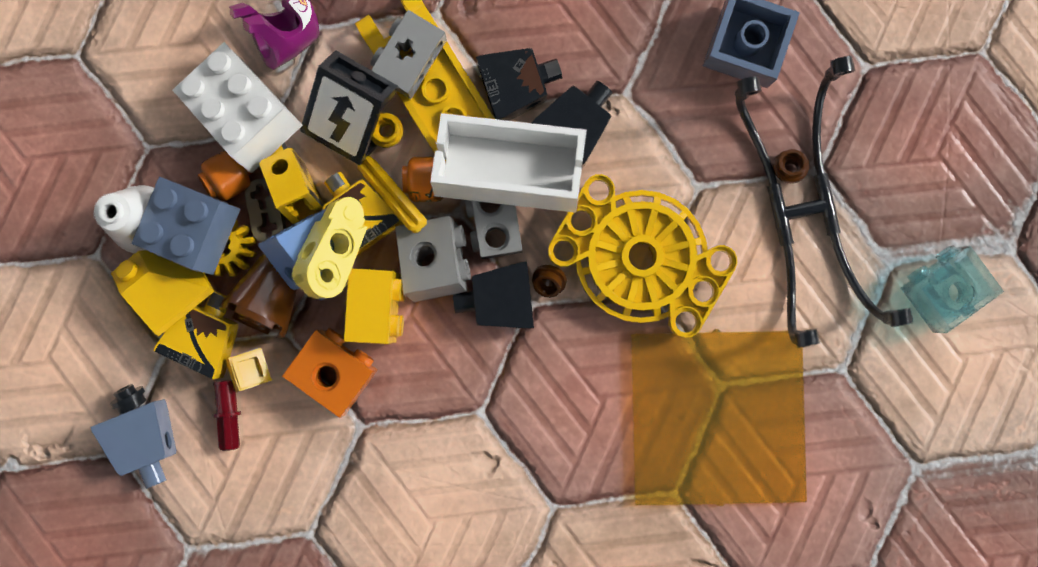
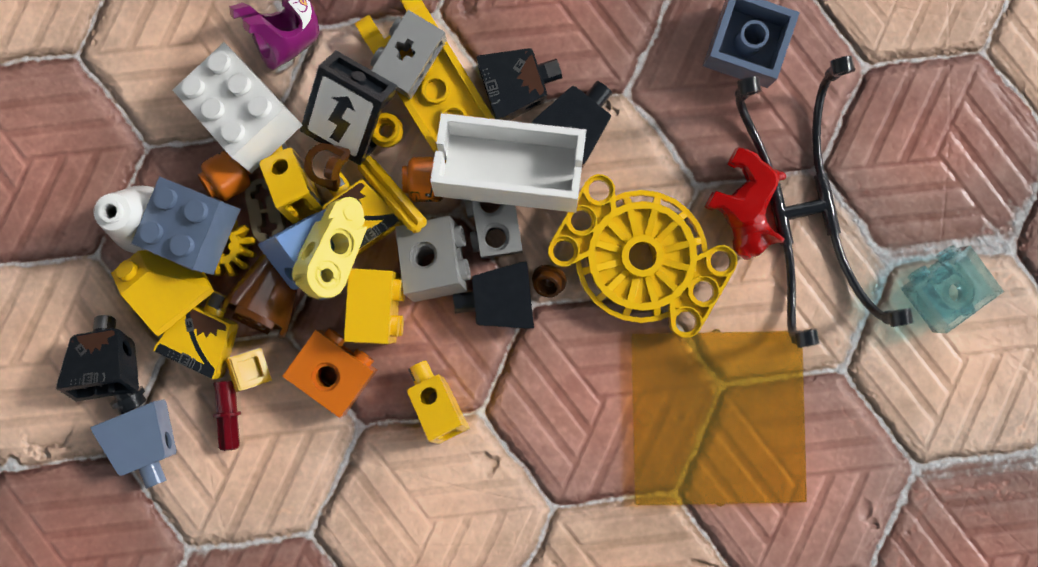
reddish brown plate [773,149,809,184] -> none
none -> black torso [56,315,139,402]
none -> reddish brown piece [304,143,351,192]
none -> yellow torso [407,361,470,444]
none -> red animal [704,147,786,260]

